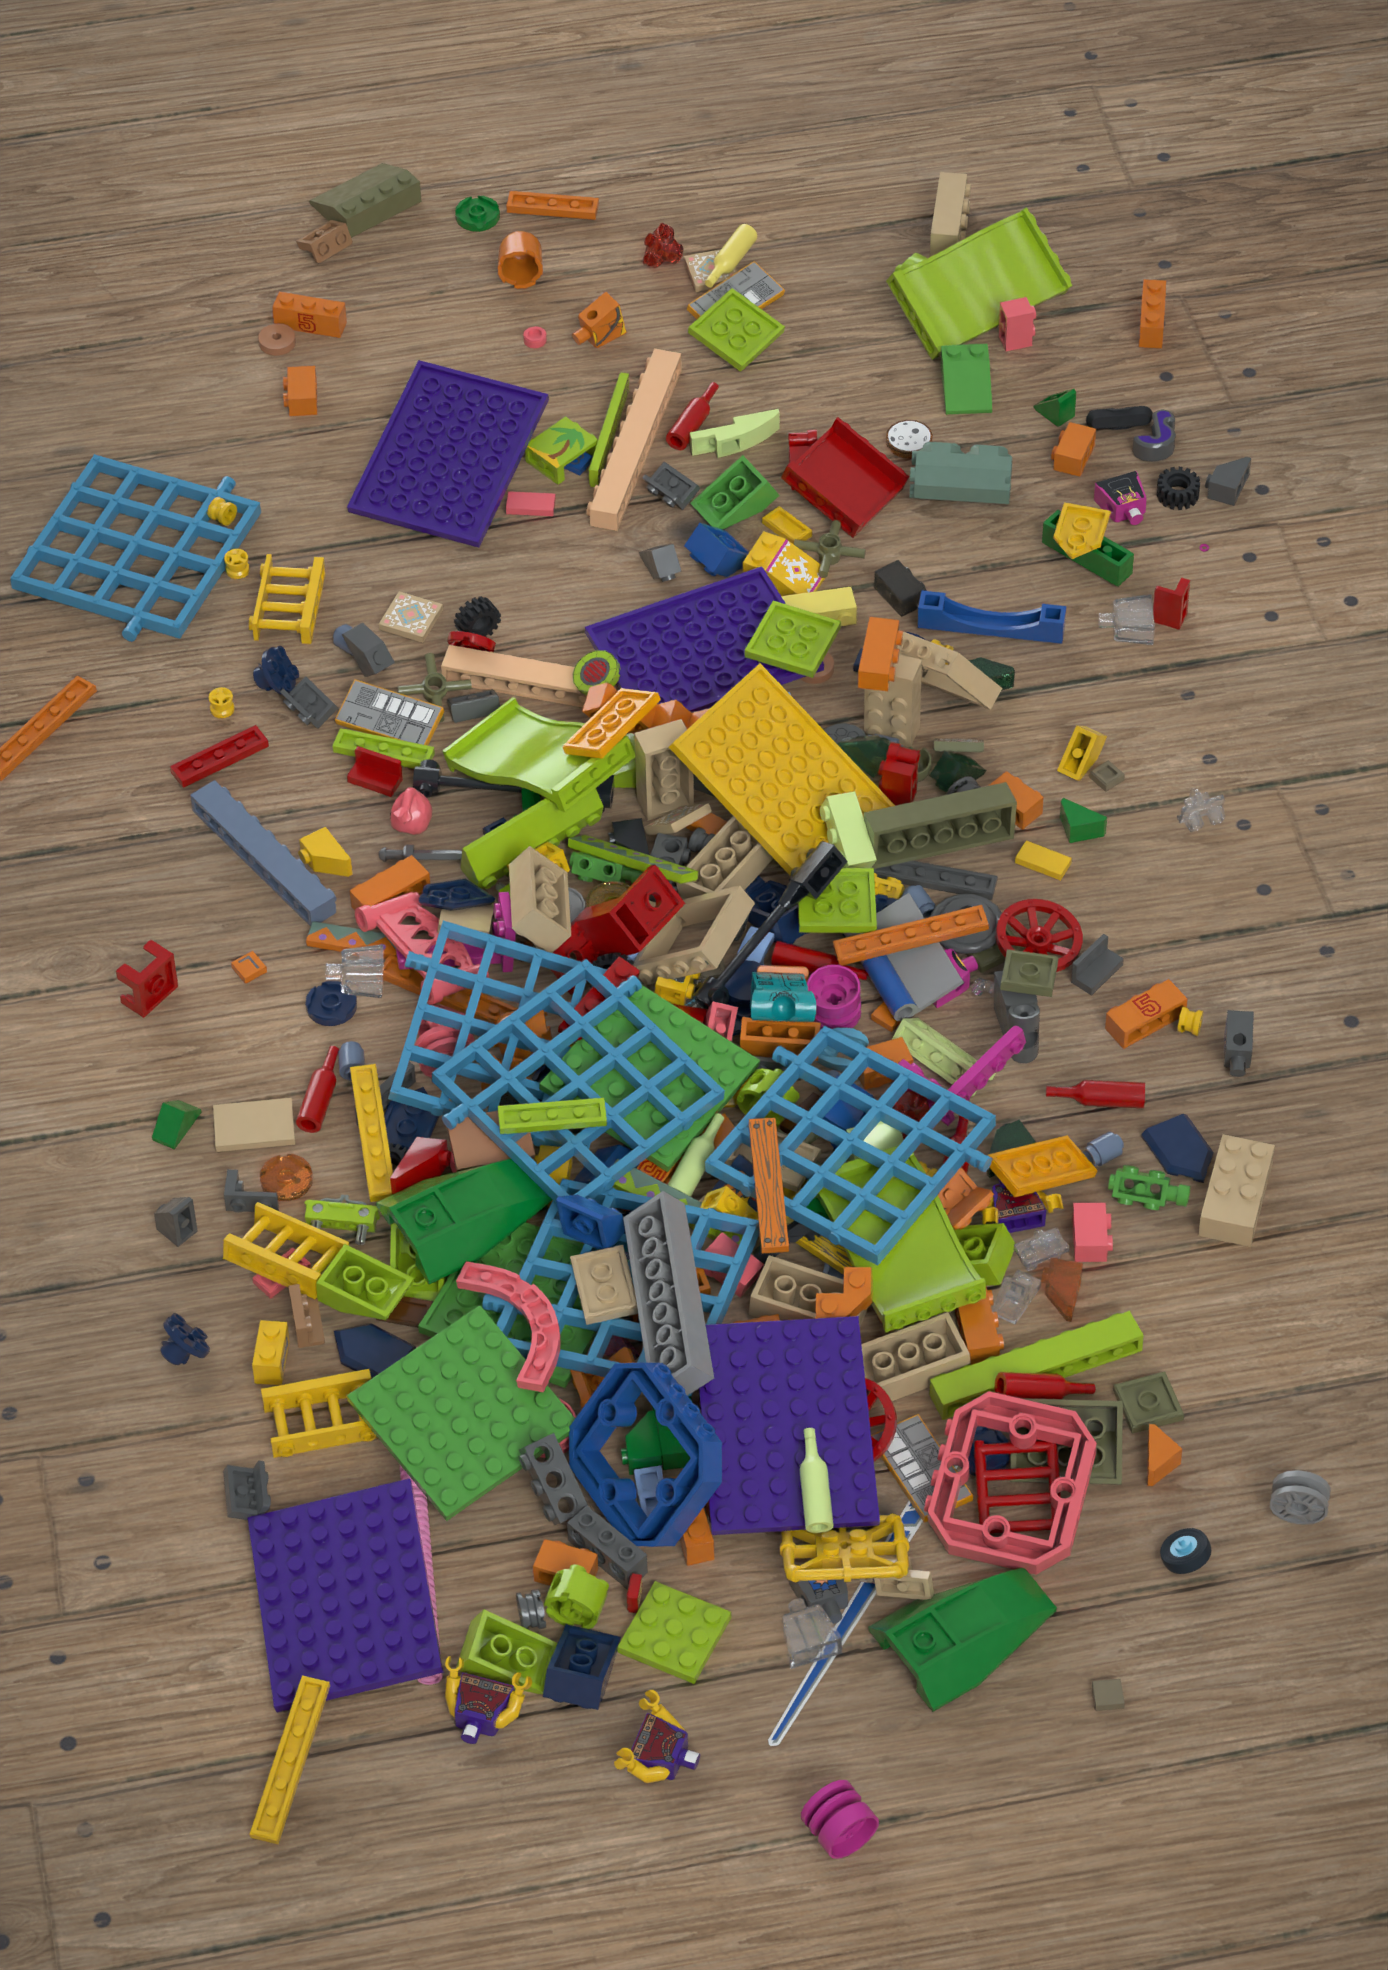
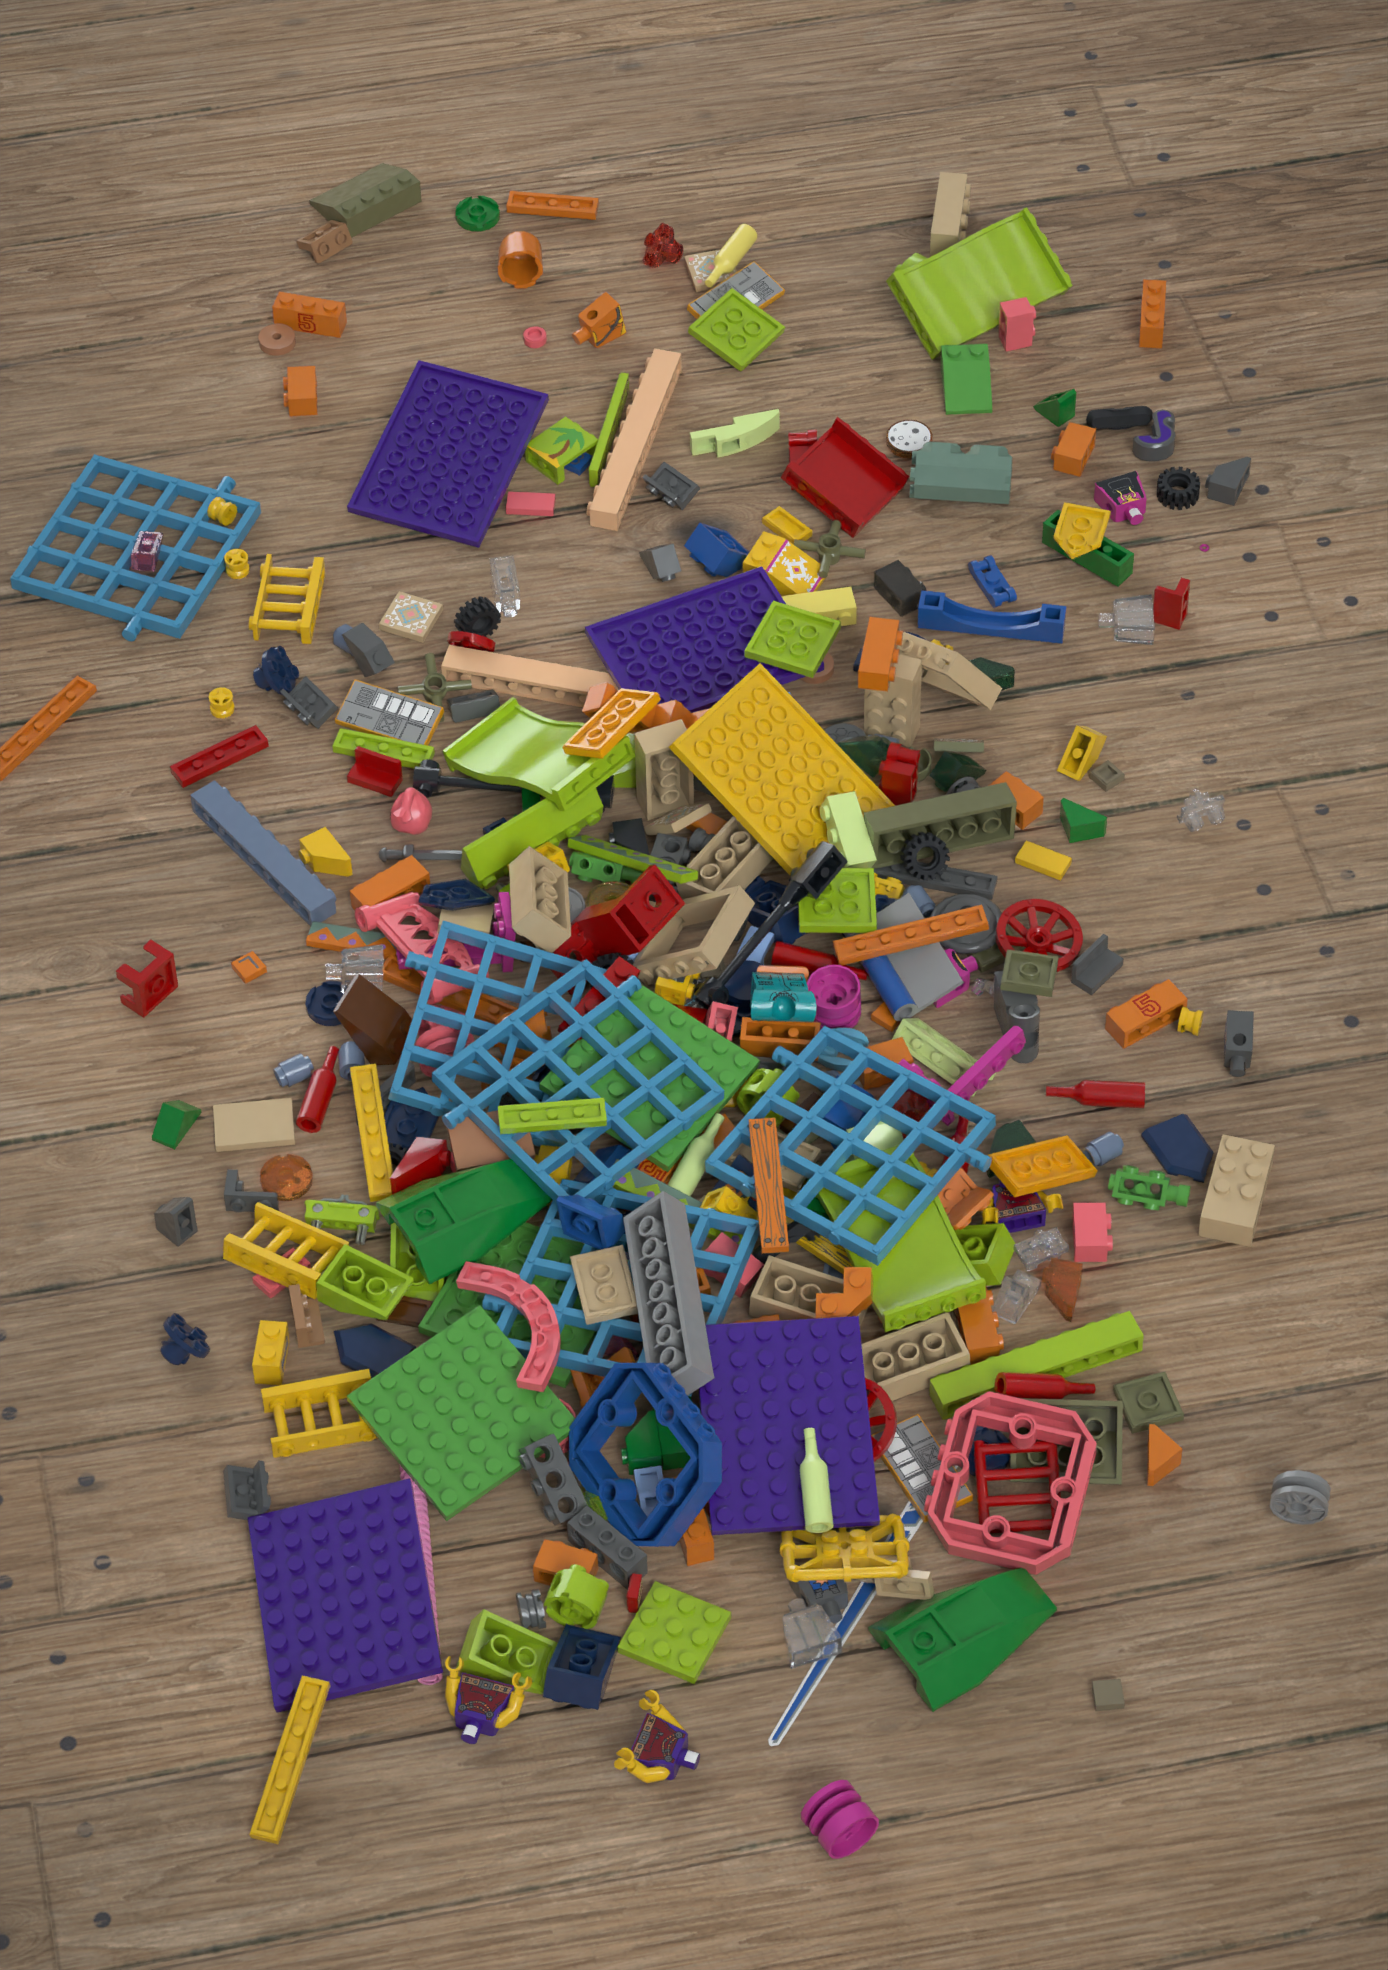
tile [573,650,621,696] -> none
red piece [666,382,719,451] -> none
bright green slope [691,455,780,530] -> none
black wheel [1160,1528,1212,1574] -> none
none -> clear pink slope [131,531,163,571]
none -> sand blue brick [273,1053,314,1087]
none -> reddish brown slope [333,974,412,1065]
none -> clear torso [489,555,520,617]
none -> clear neon green tile [583,1491,608,1521]
none -> black tyre [900,832,950,881]
none -> blue plate [968,555,1017,608]

